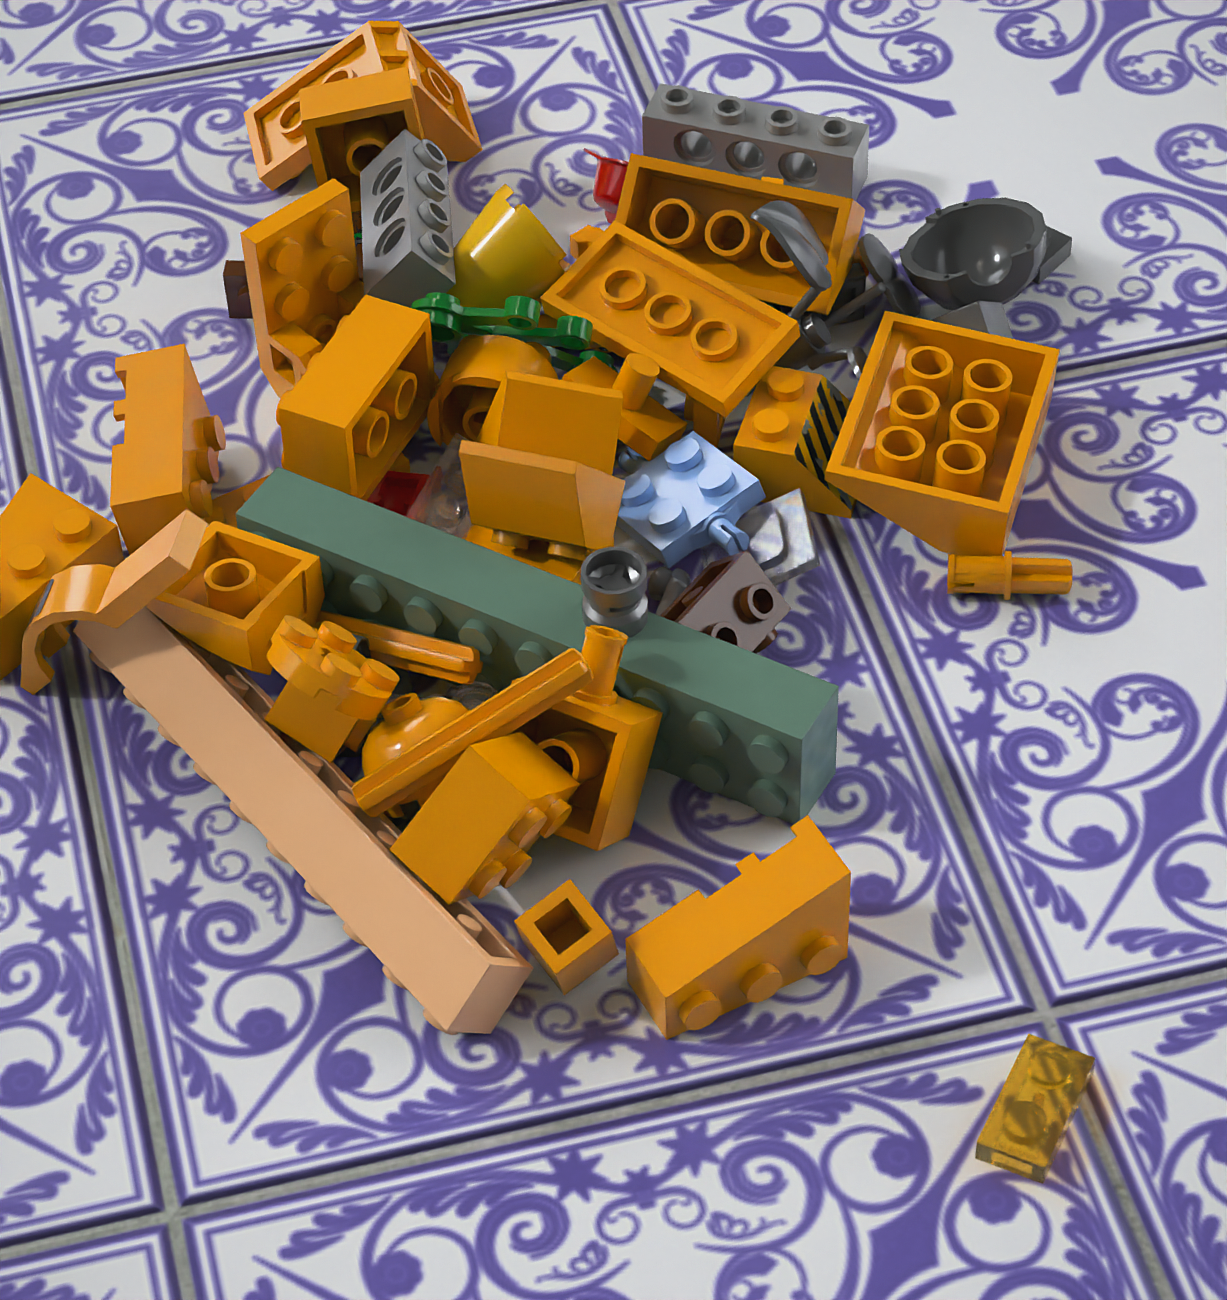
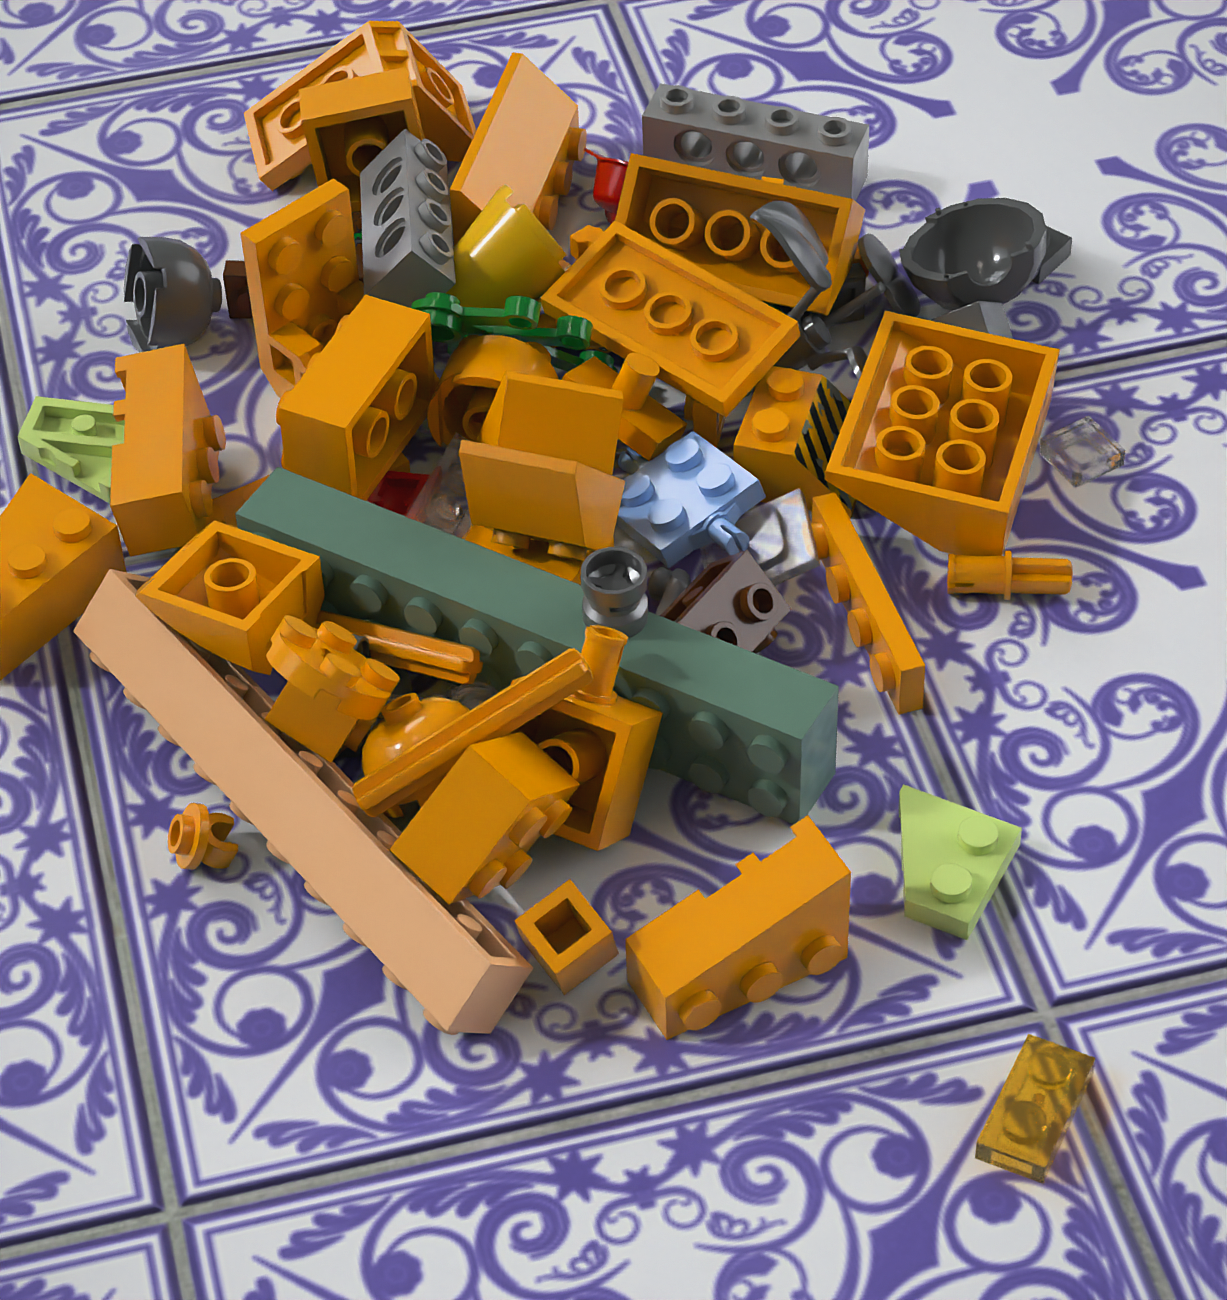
light orange piece [20,509,208,695] -> none
none -> yellowish green wing [17,396,125,504]
none -> dark grey cylinder [124,237,222,352]
none -> light orange plate [168,803,238,870]
none -> light orange slope [449,52,587,247]
none -> light orange plate [805,492,925,715]
none -> yellowish green wing [898,784,1022,940]
none -> clear tile [1039,416,1125,488]

